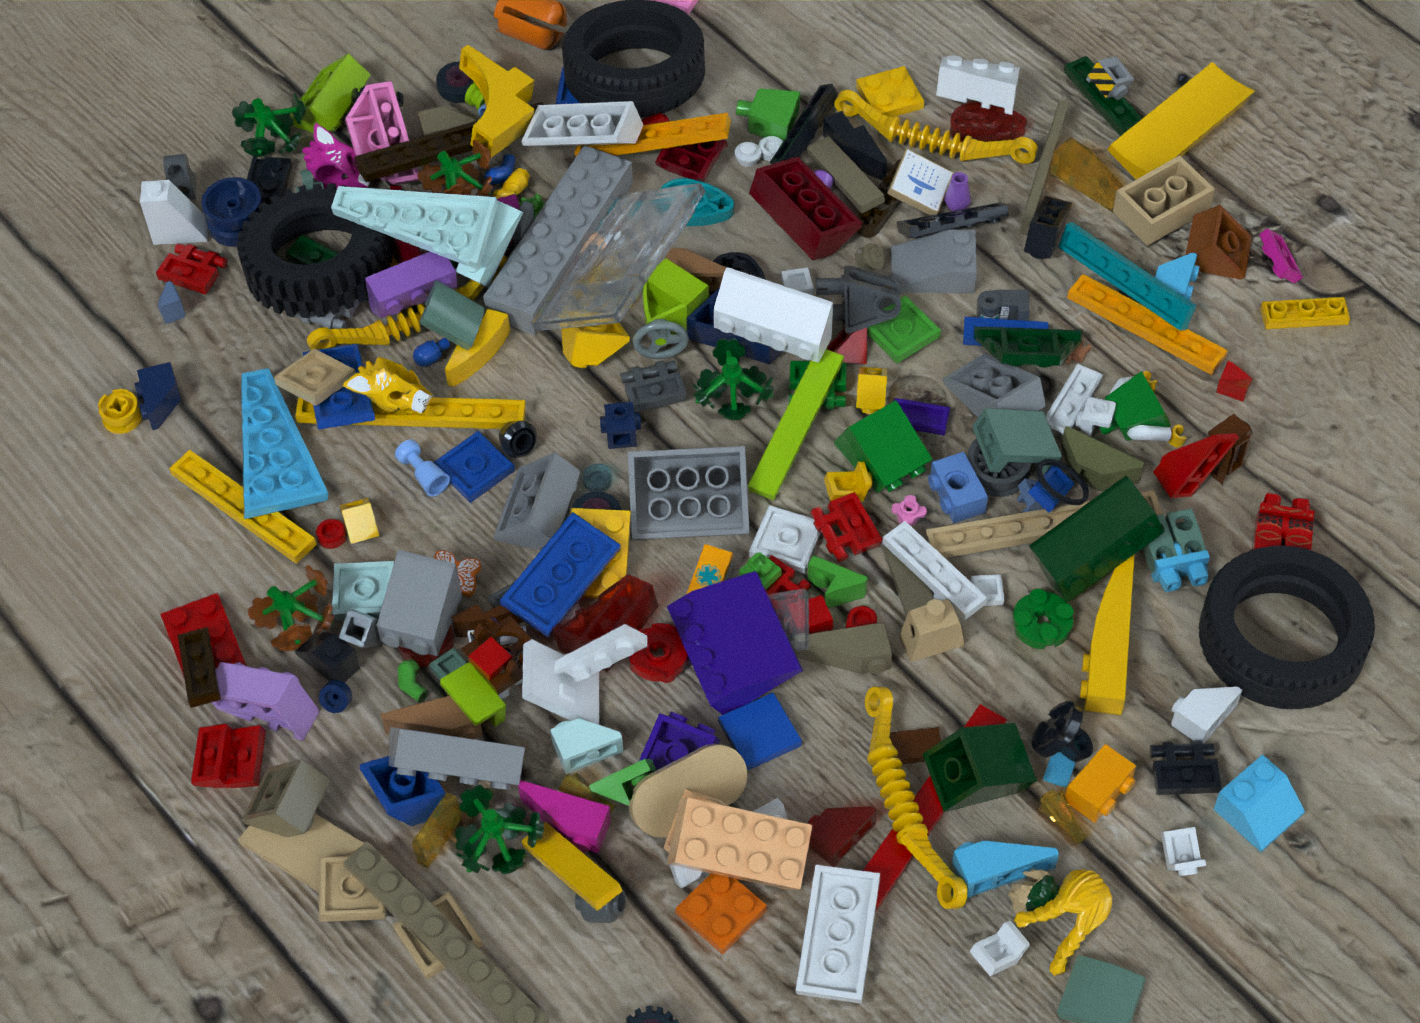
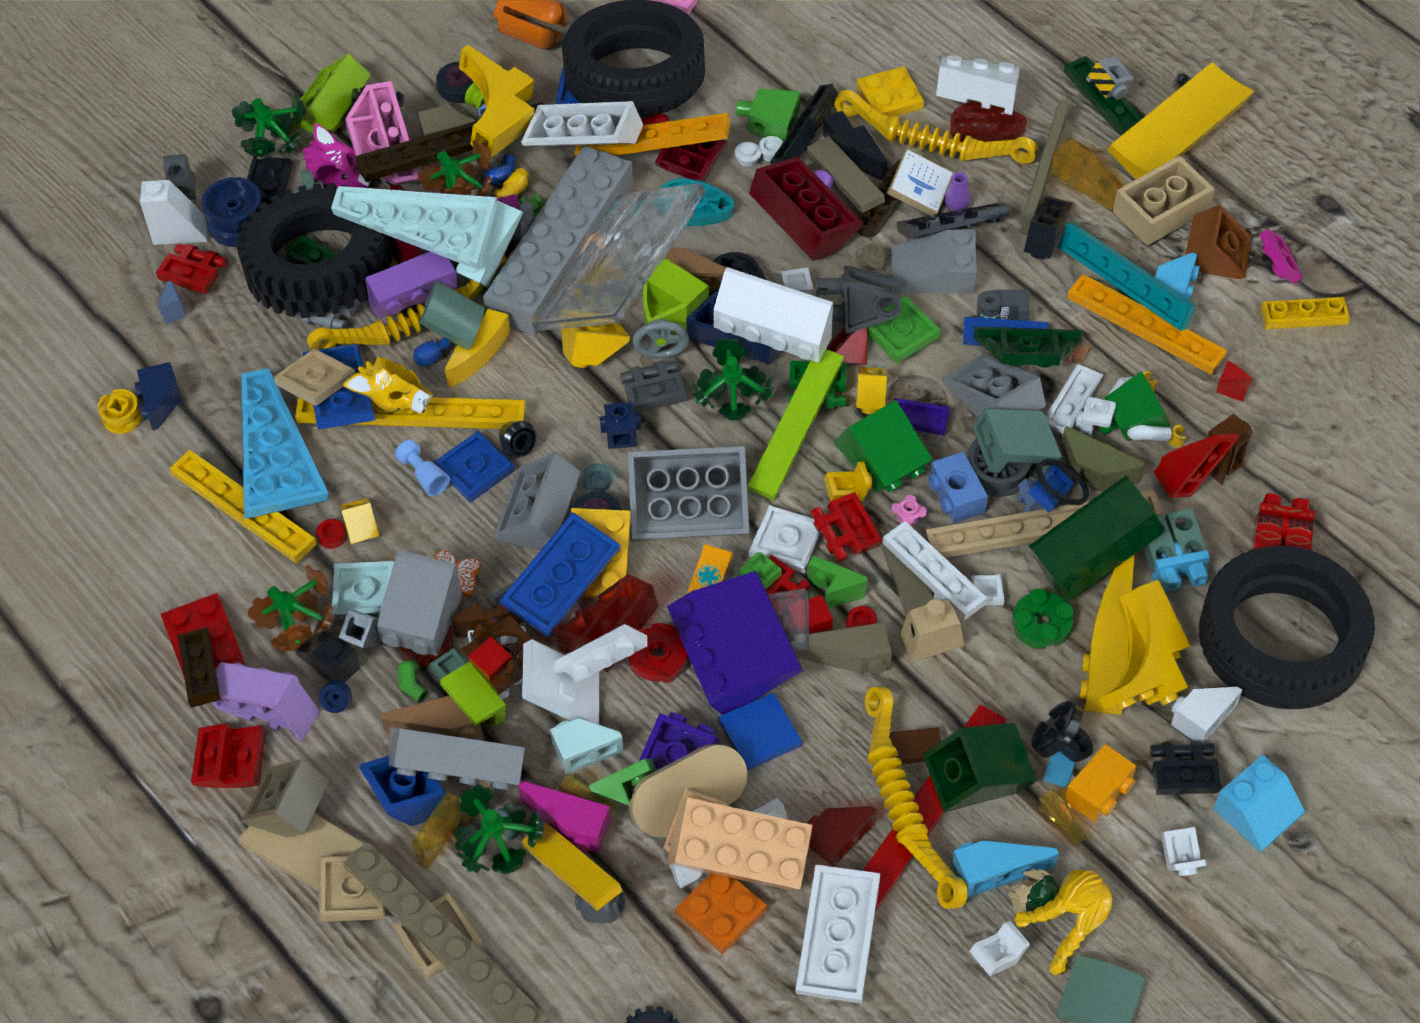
none -> yellow arch [1099,580,1190,710]

